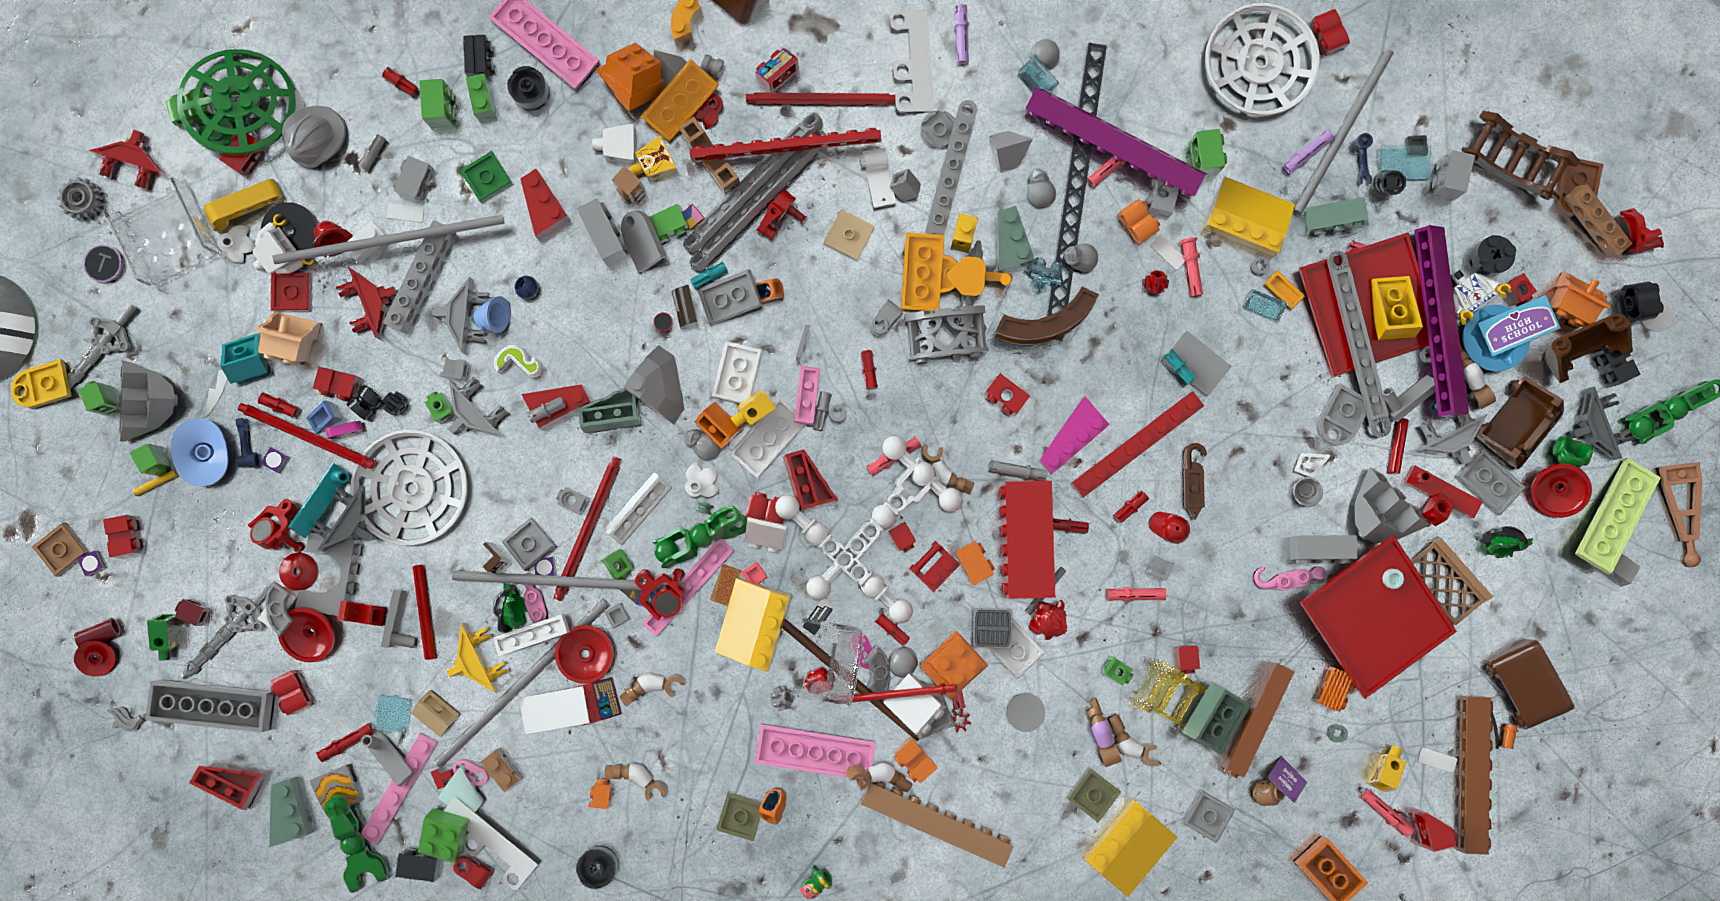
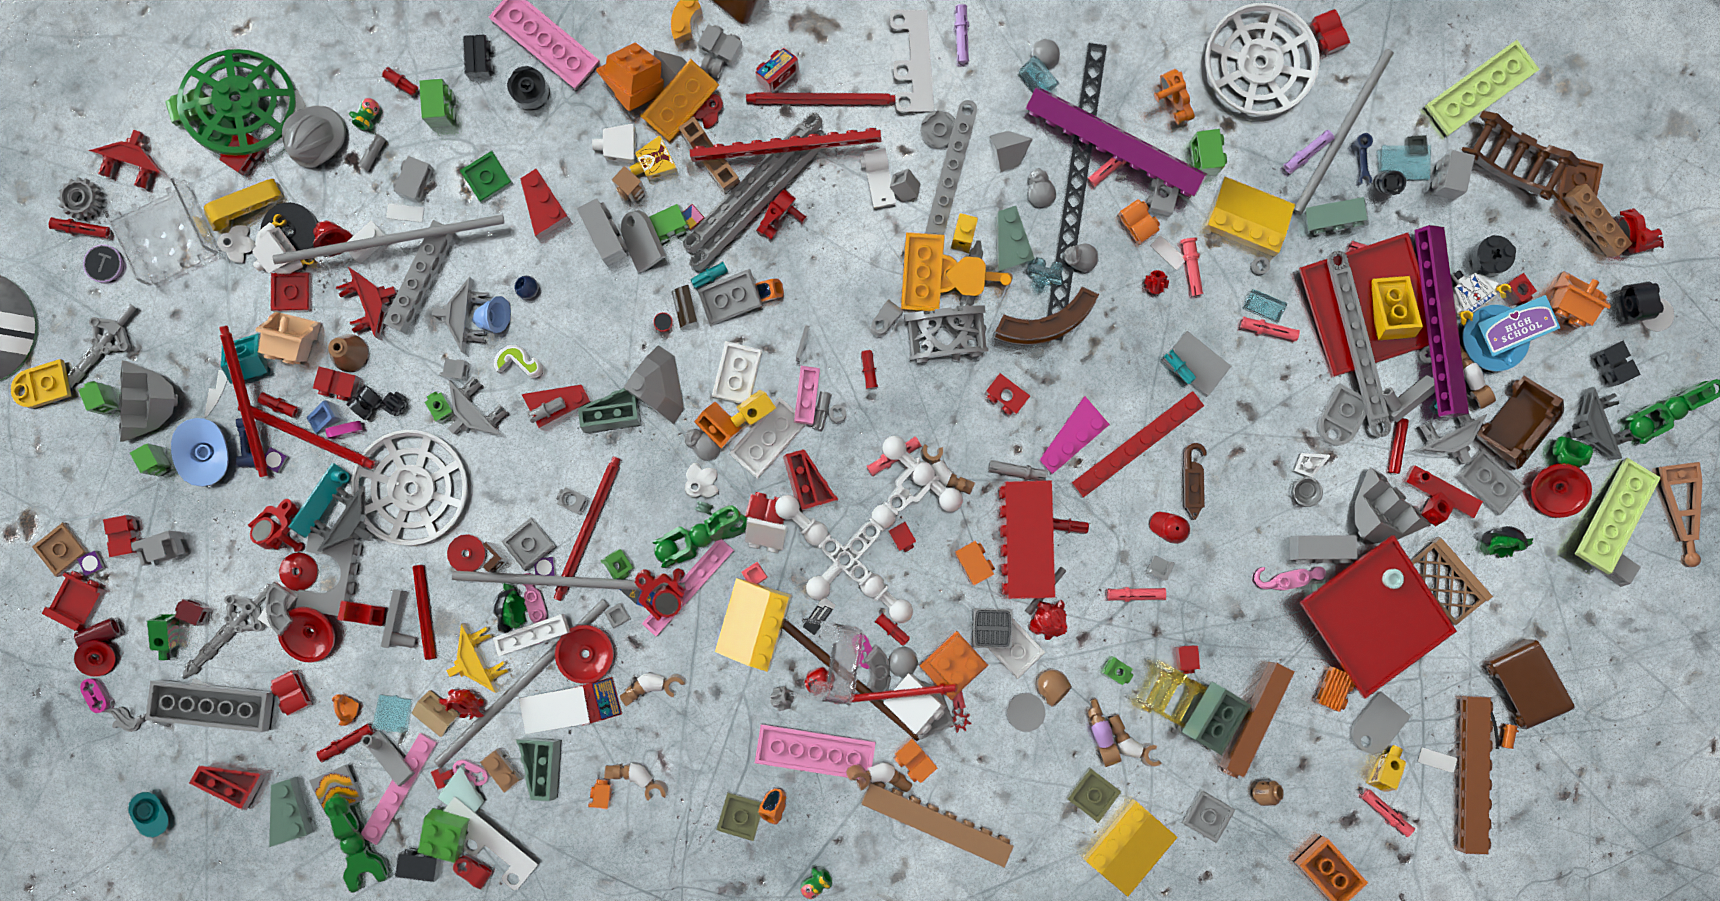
yellow piece [133,469,178,496] -> none
bright green brick [466,73,496,119] -> none
black brick [576,846,618,889] -> none
white slope [604,473,672,545] -> none
clear orange plate [710,564,741,606] -> none
tan plate [823,209,875,260] -> none
red plate [909,541,960,592] -> none
red axle [1114,490,1149,523] -> none
light orange tile [1264,270,1305,310] -> none
medium lavender sticker [1268,756,1307,804] -> none
sand green bush [1328,725,1348,742] -> none
red slope [1412,808,1457,852] -> none
reddish brown windscreen [1545,314,1633,383] -> none
none -> red panel [41,570,105,631]
none -> red pin [48,217,110,239]
none -> dark pink beam [80,678,110,713]
none -> teal piece [128,792,168,838]
none -> light grey panel [131,531,185,566]
none -> red piece [219,325,268,477]
none -> medium nougat cone [328,334,369,372]
none -> orange piece [332,694,359,726]
none -> animal [349,98,380,130]
none -> red hair [438,689,484,720]
none -> red plate [447,534,486,572]
none -> sand green wedge [516,738,560,801]
none -> light grey brick [697,24,743,66]
none -> medium nougat helmet [1037,669,1072,707]
none -> orange piece [1154,69,1195,124]
none -> coral pin [1240,316,1300,341]
none -> light grey tile [1351,691,1411,753]
none -> yellowish green plate [1425,40,1540,136]

